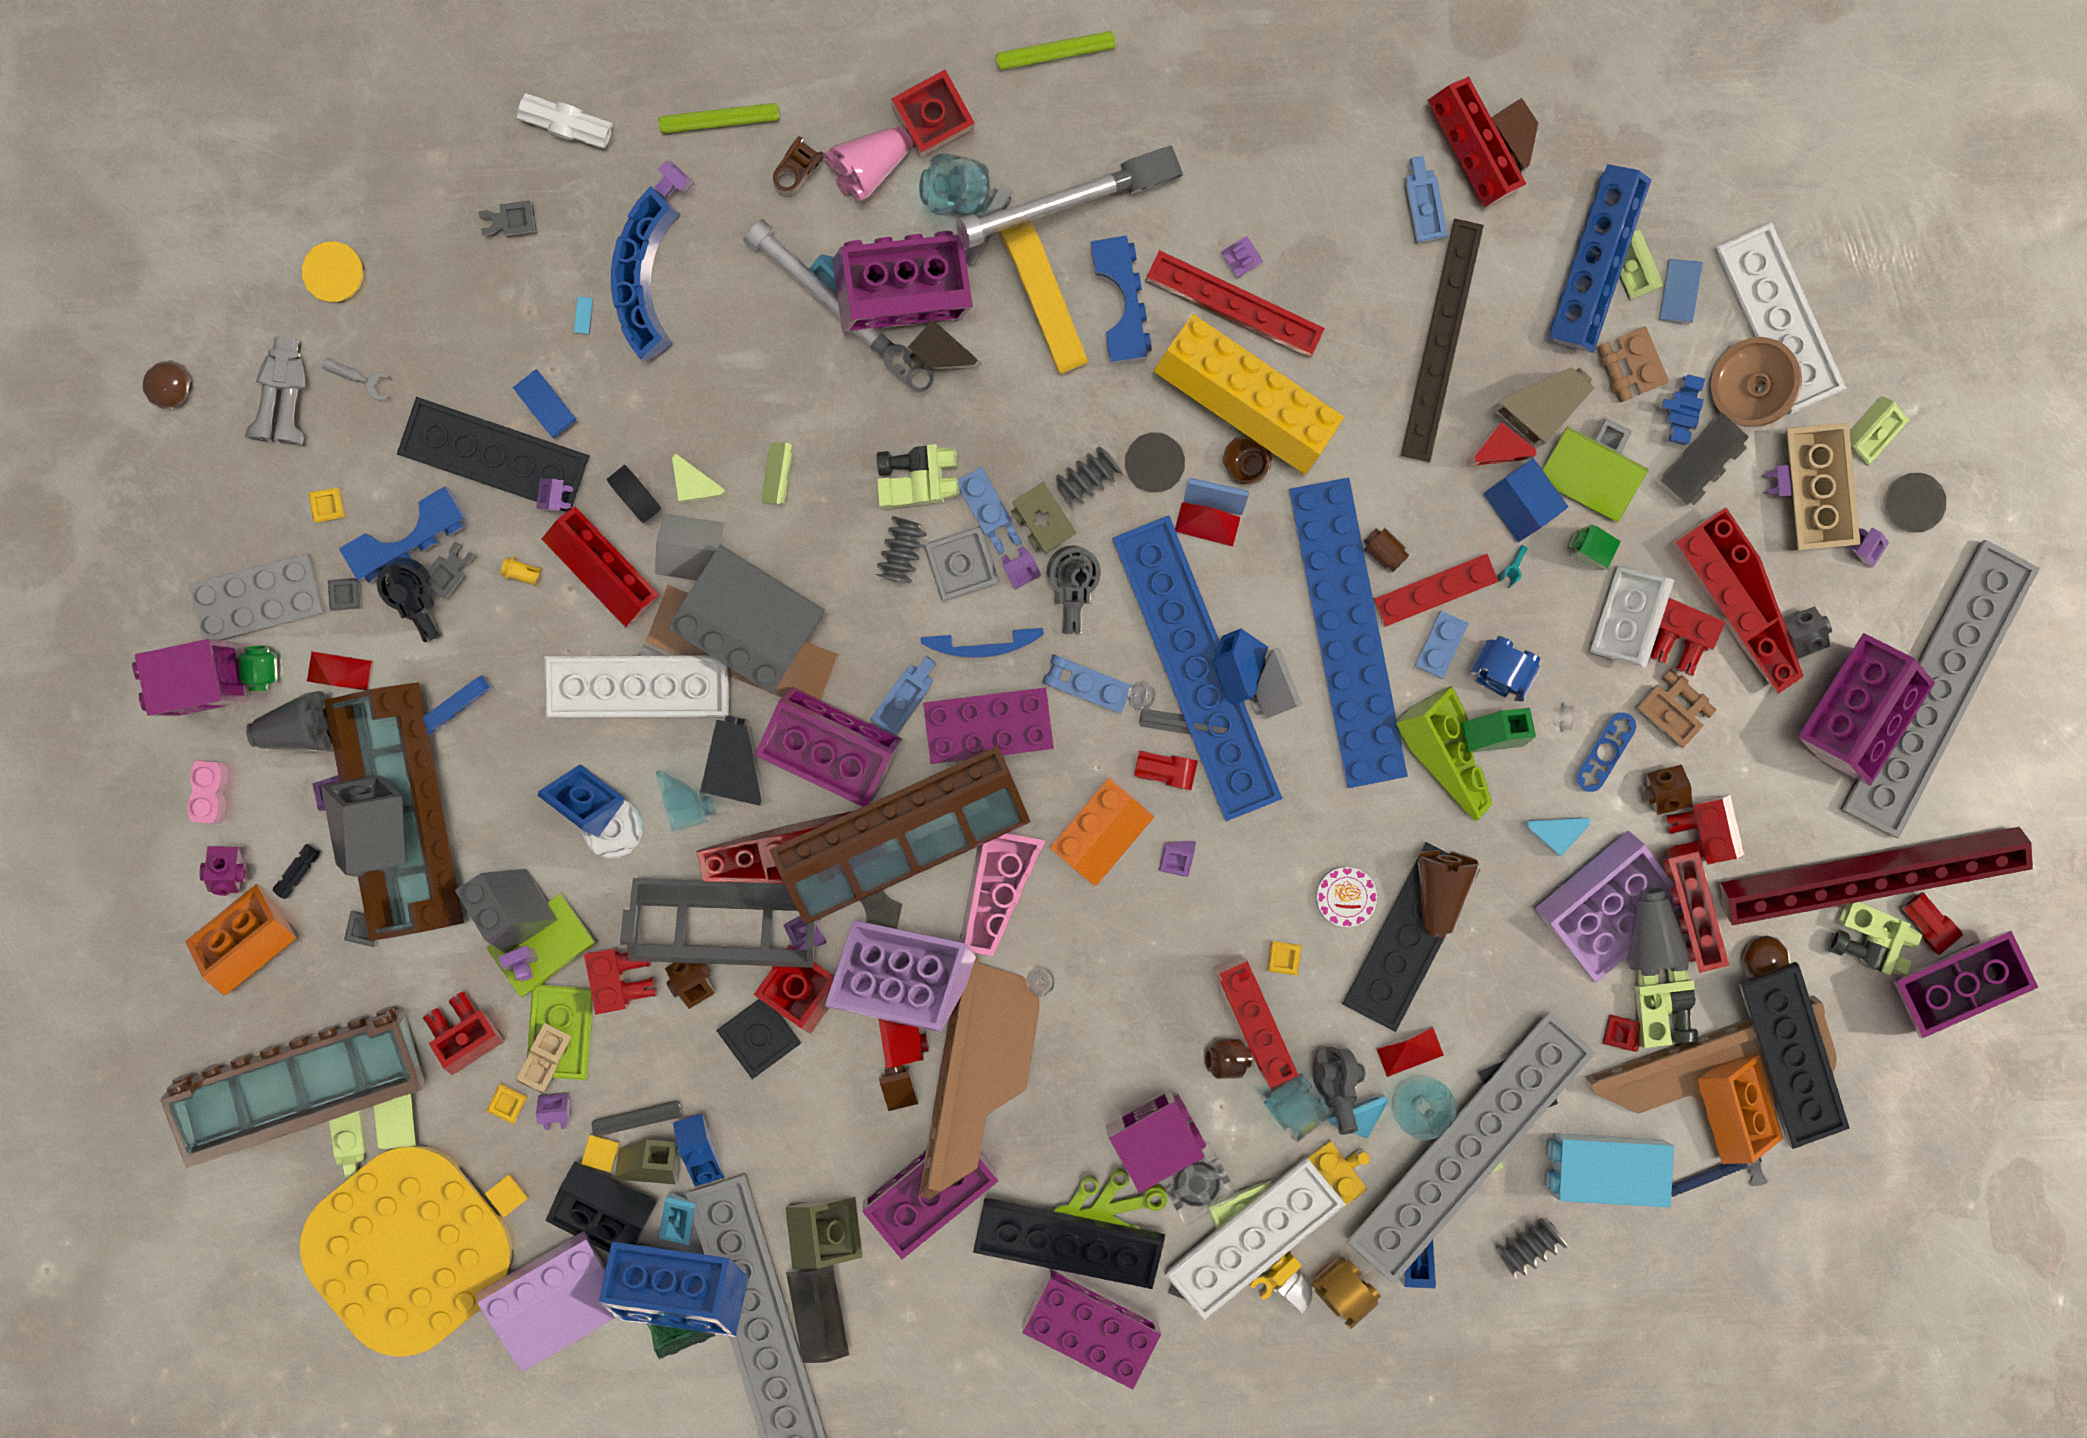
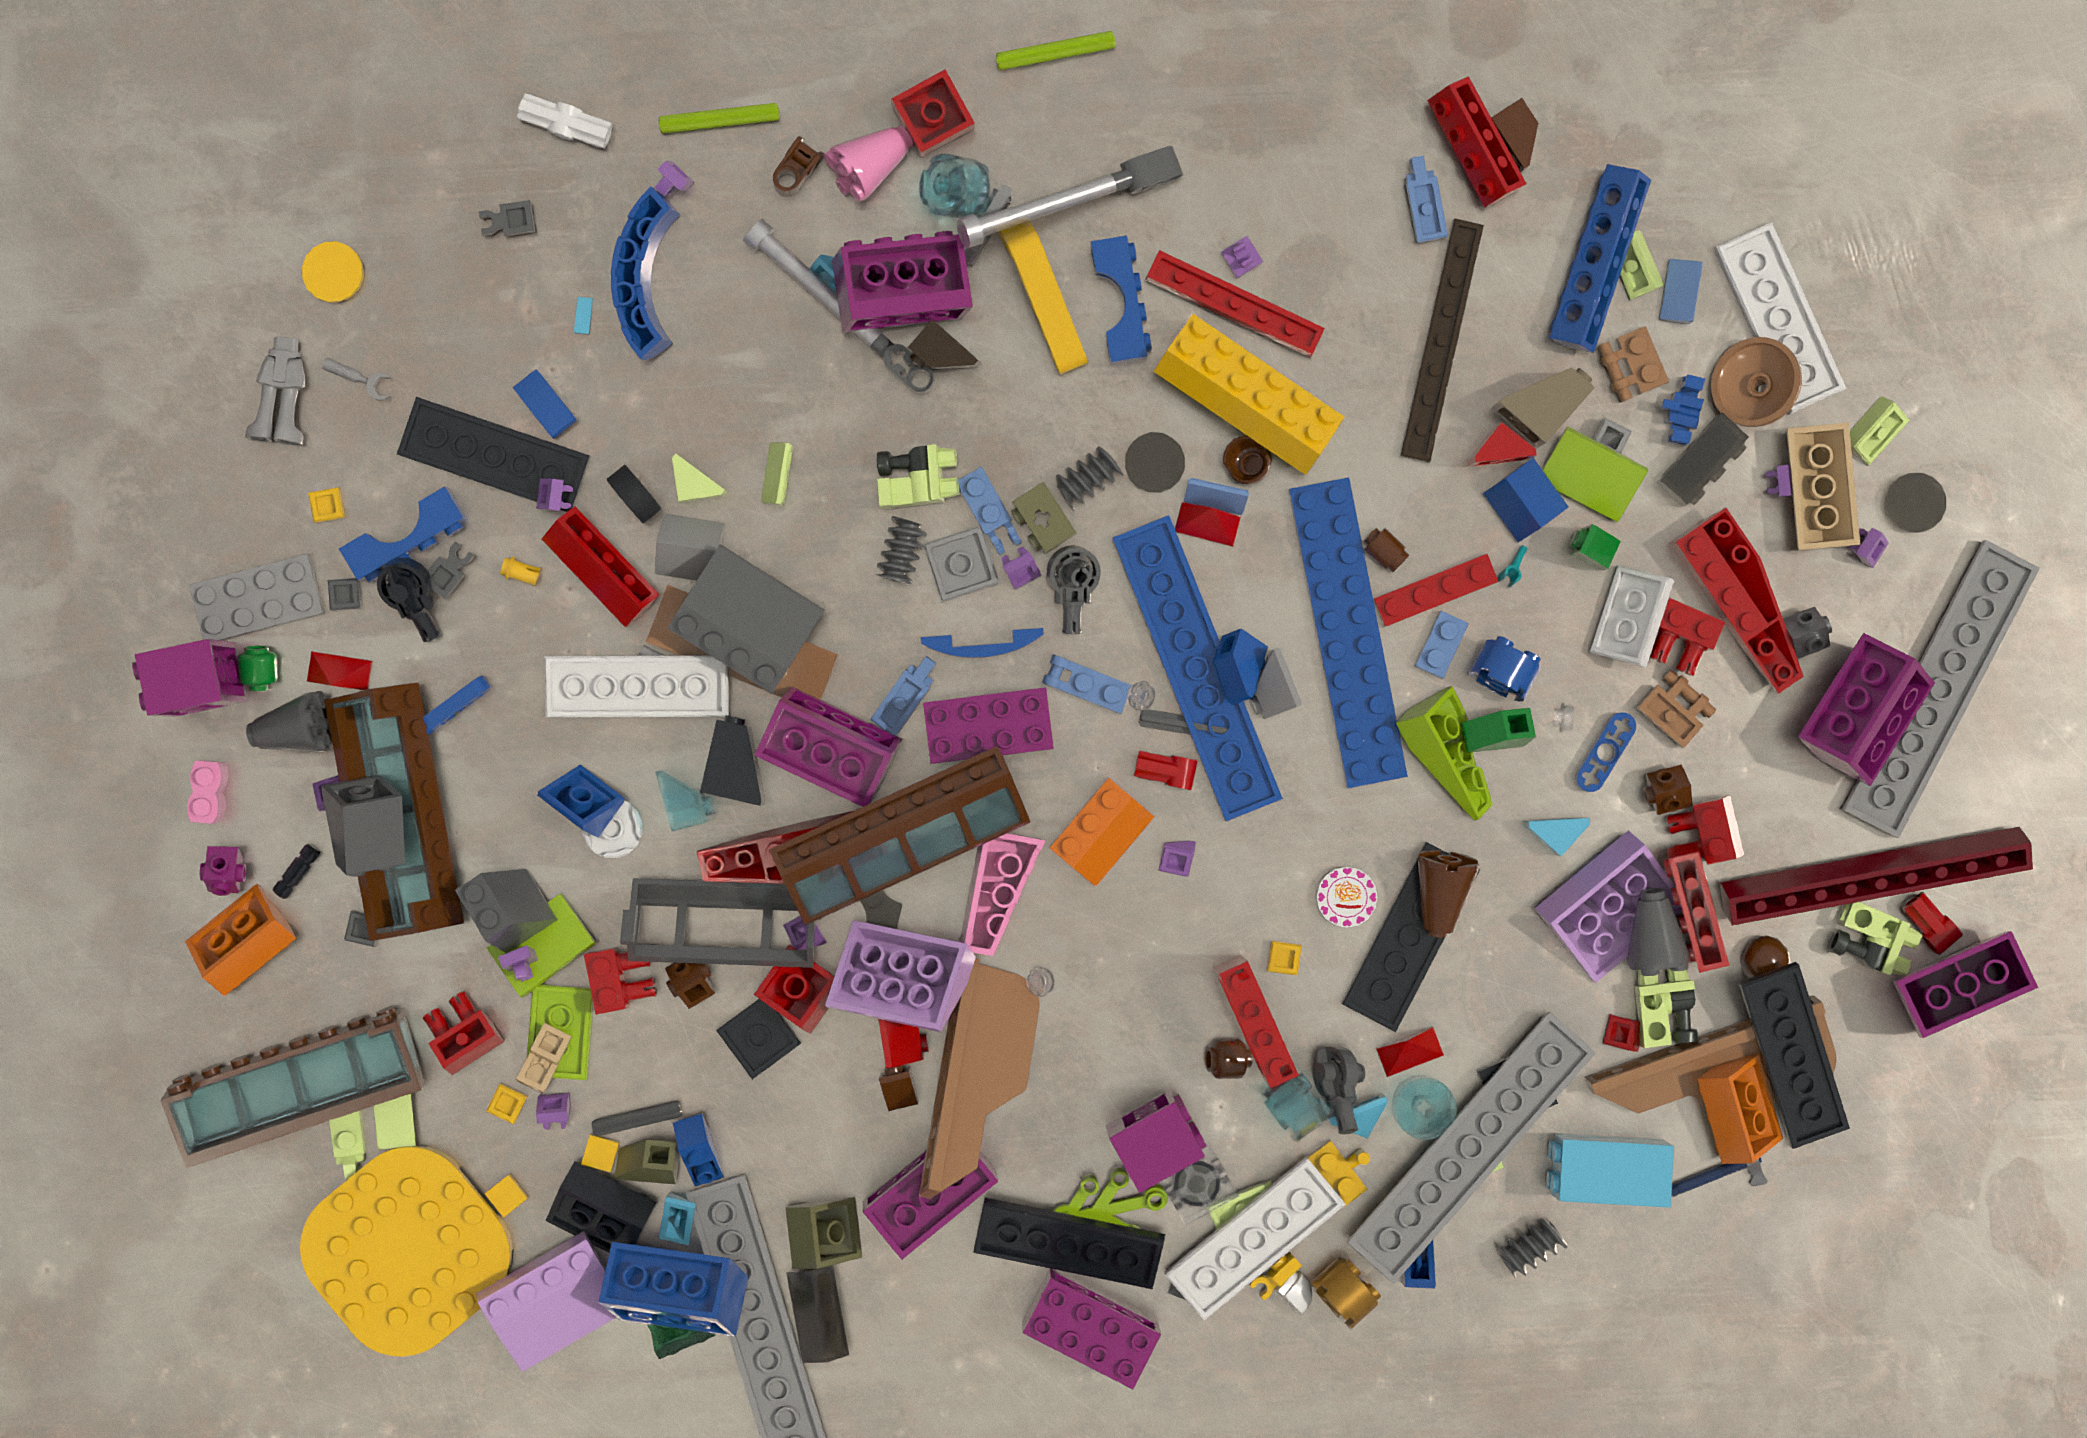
reddish brown hair [143,360,192,409] -> none

